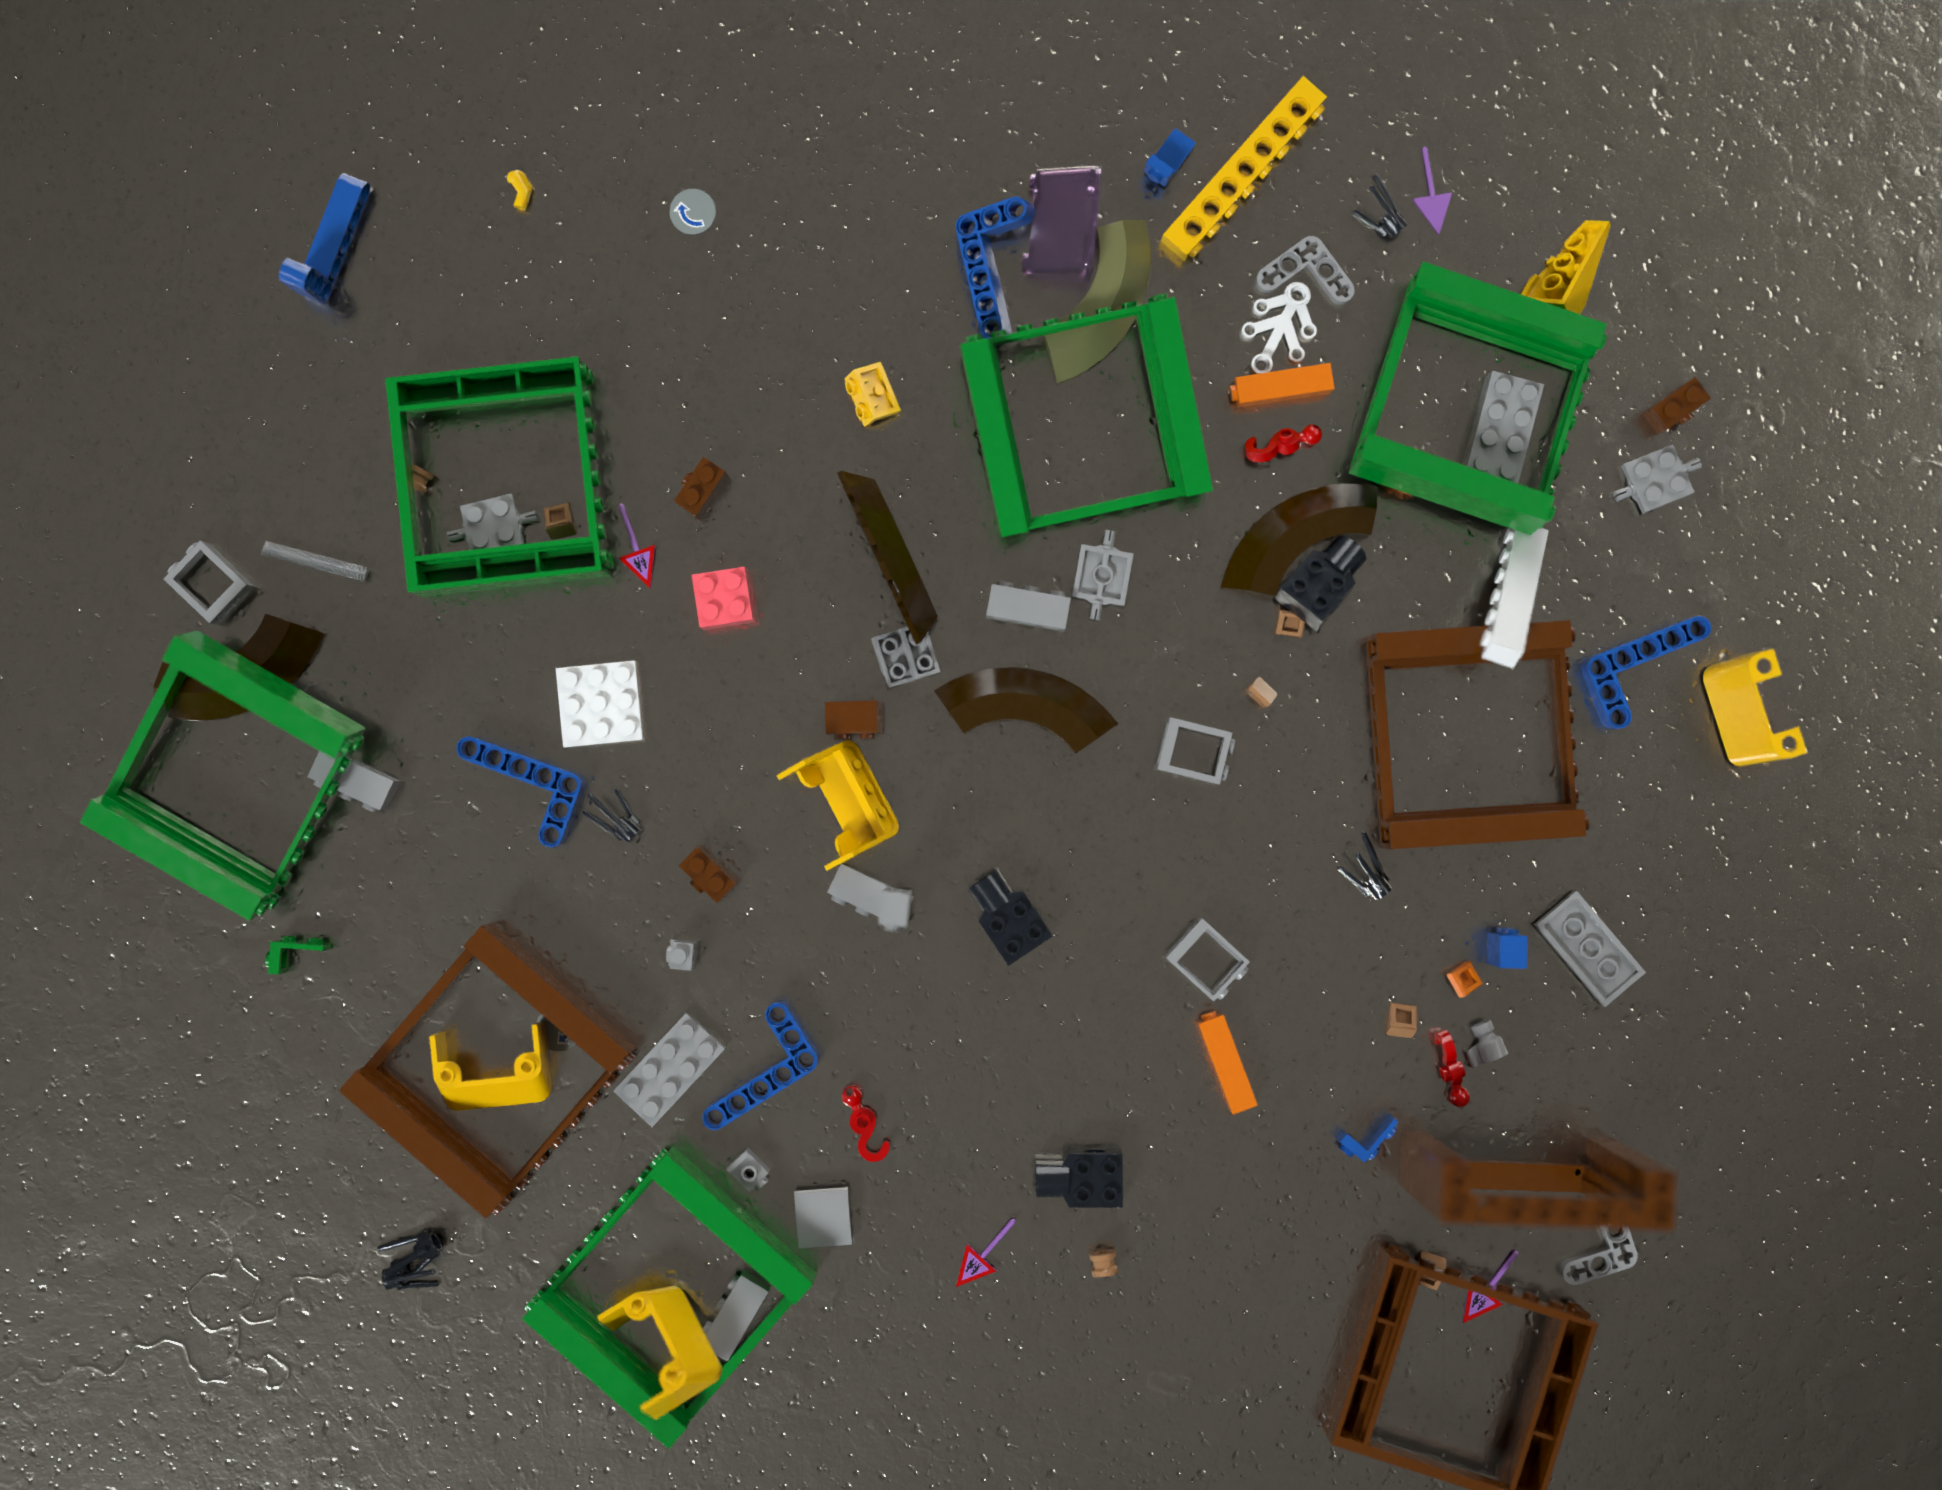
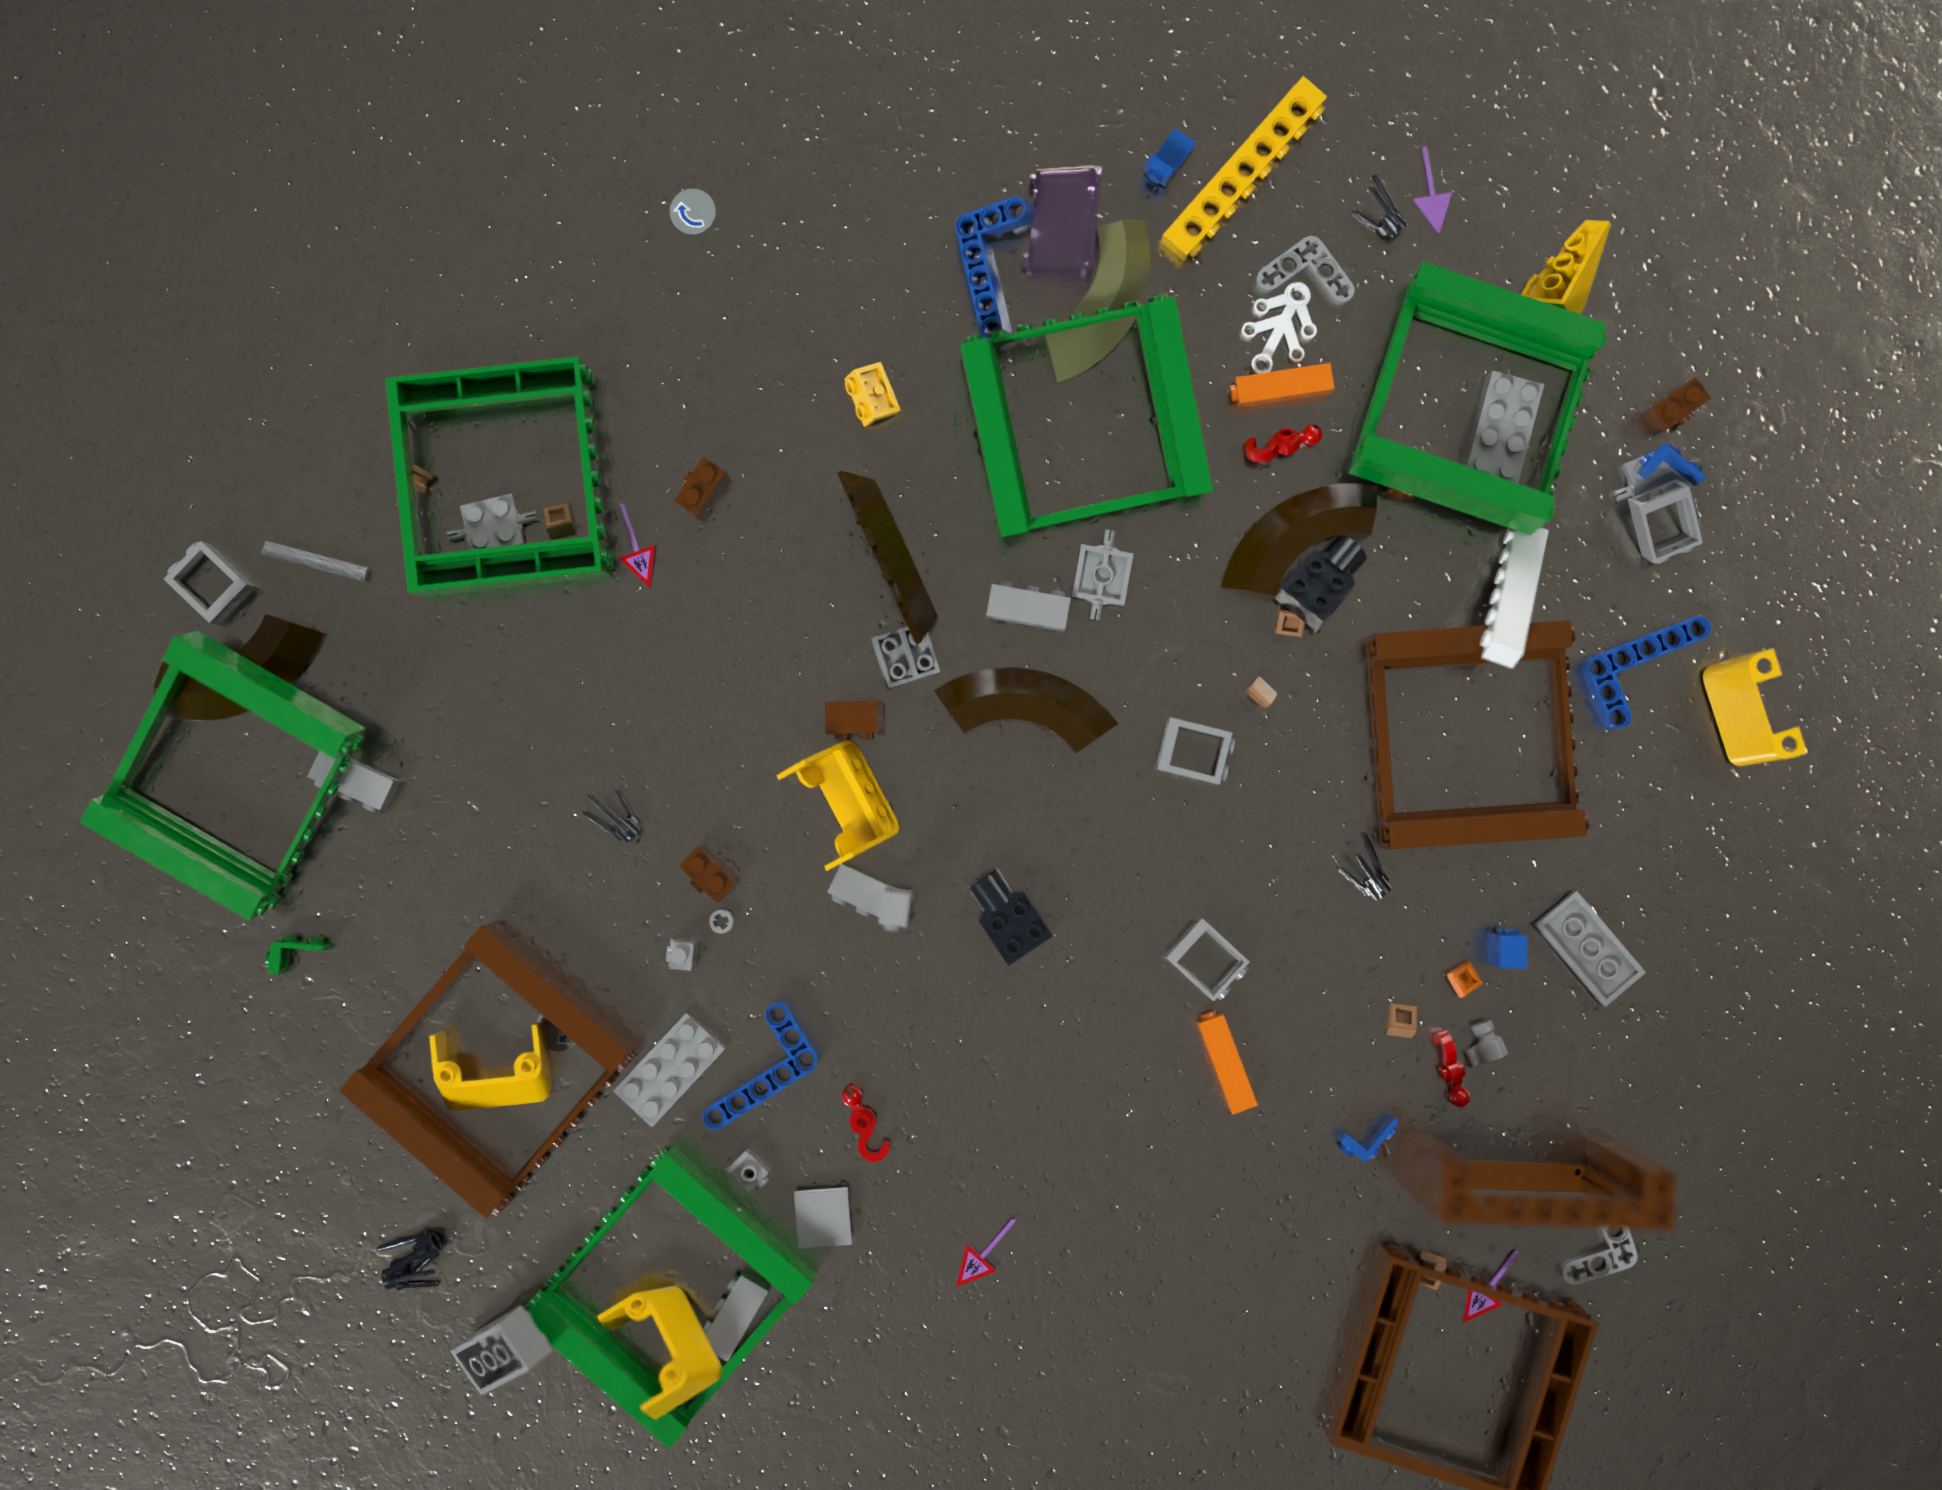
blue beam [279,173,370,303] -> none
blue beam [456,737,586,847] -> none
yellow arm [507,170,532,211] -> none
white plate [556,660,644,748] -> none
coral brick [692,566,756,630] -> none
black brick [1036,1148,1123,1208] -> none
medium nougat wheel [1089,1249,1119,1277] -> none
none -> light grey brick [450,1306,553,1395]
none -> light grey bush [709,910,735,934]
none -> light grey window [1628,479,1703,563]
none -> blue bracket [1637,442,1706,486]

